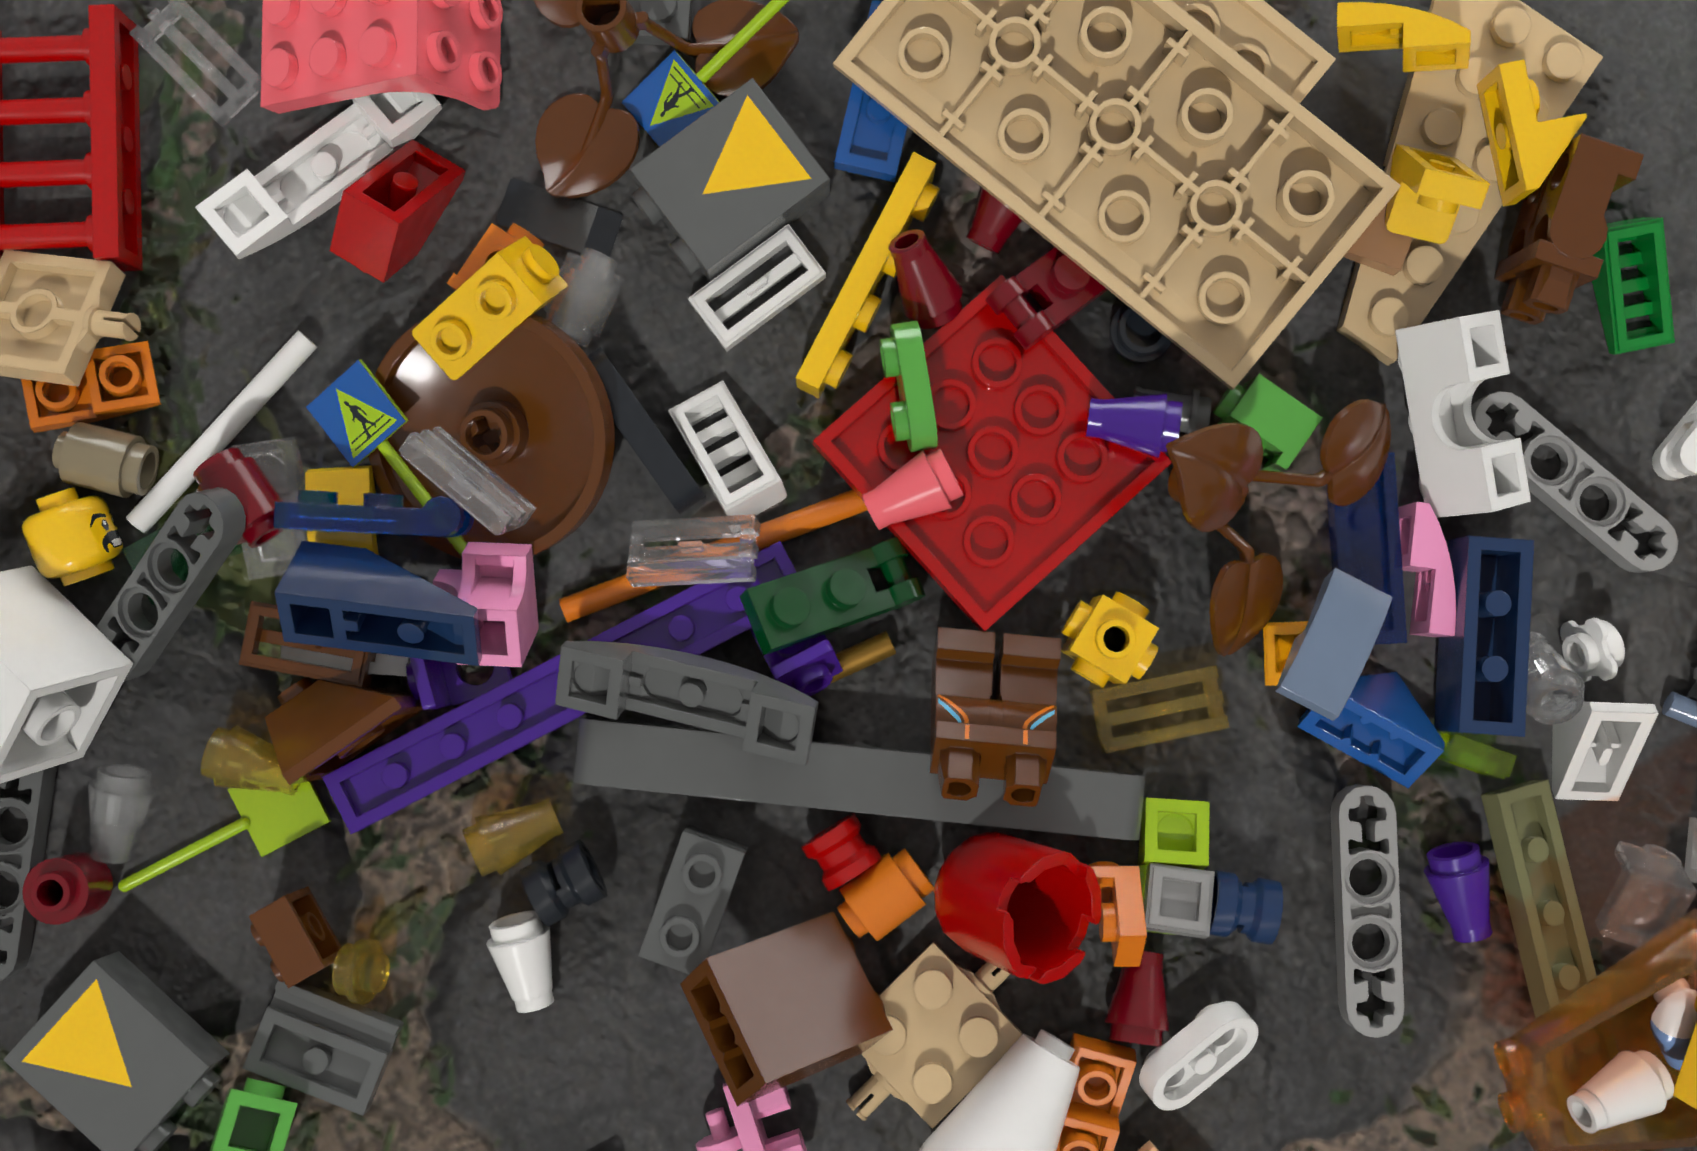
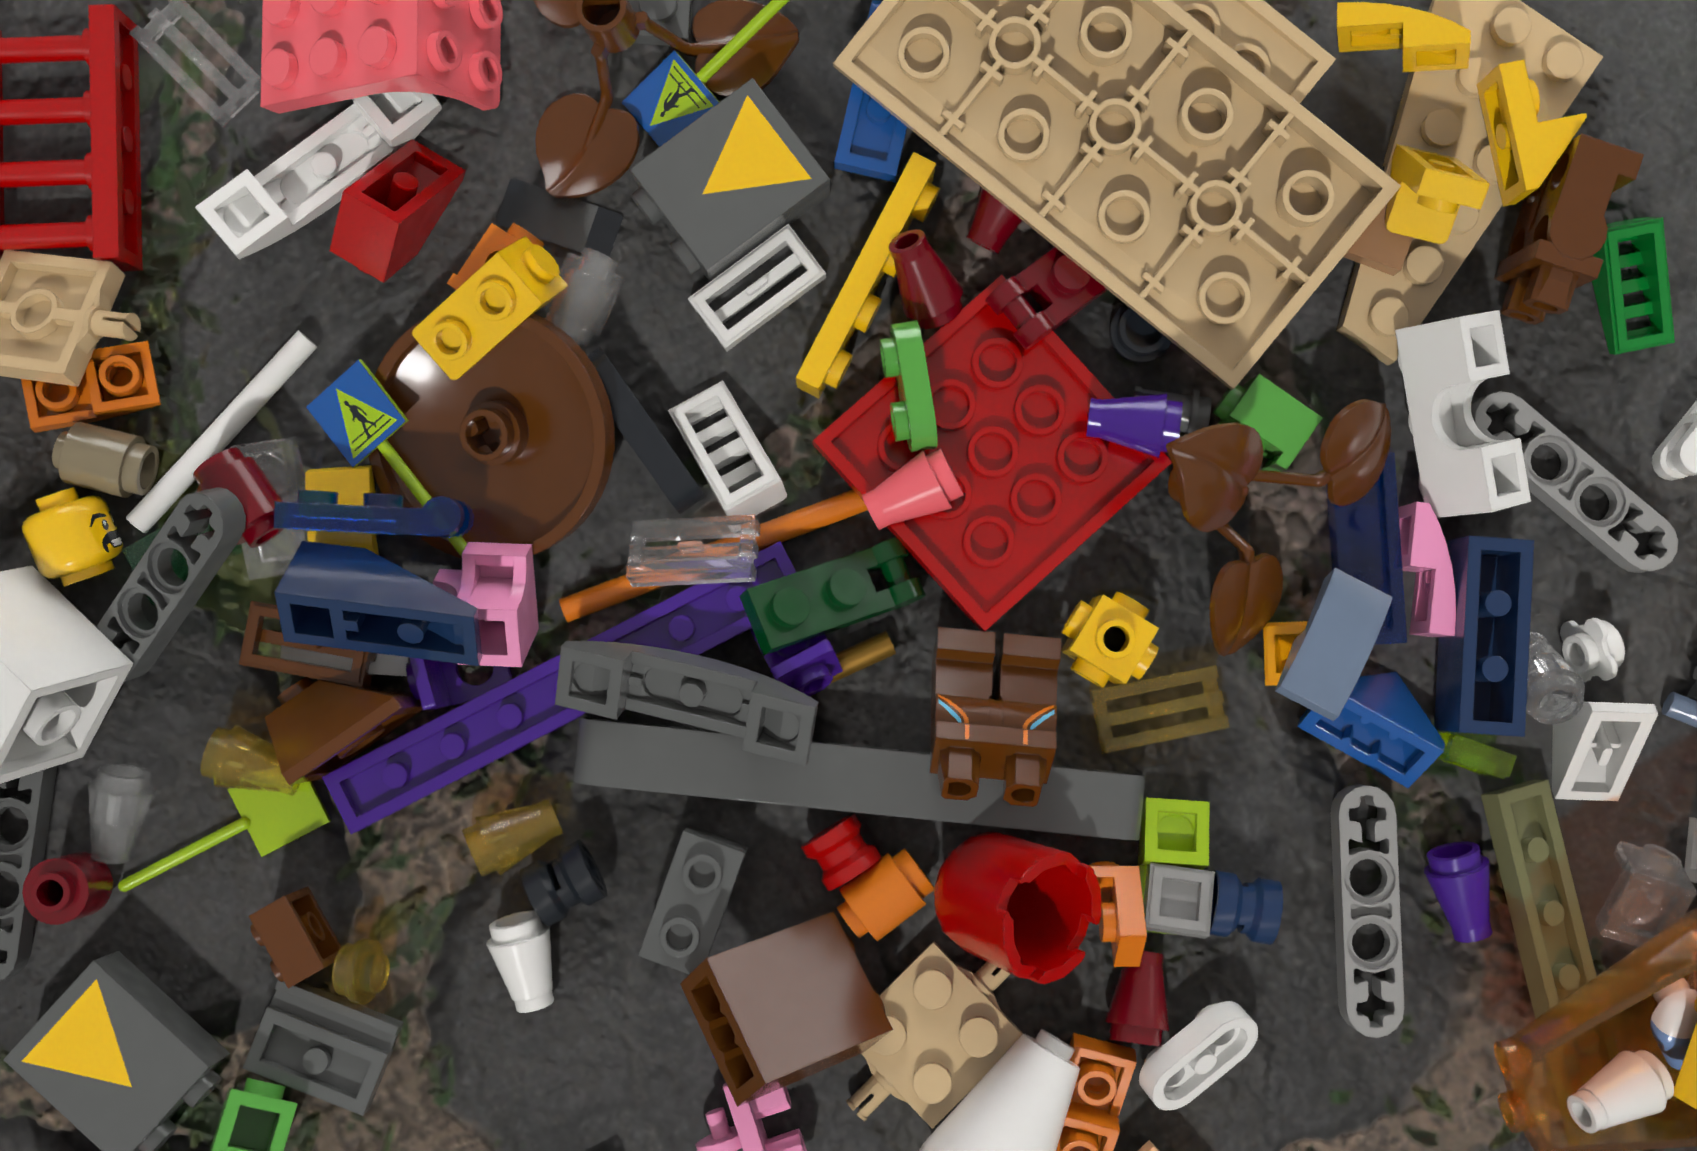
clear tile [398,426,537,535] -> none

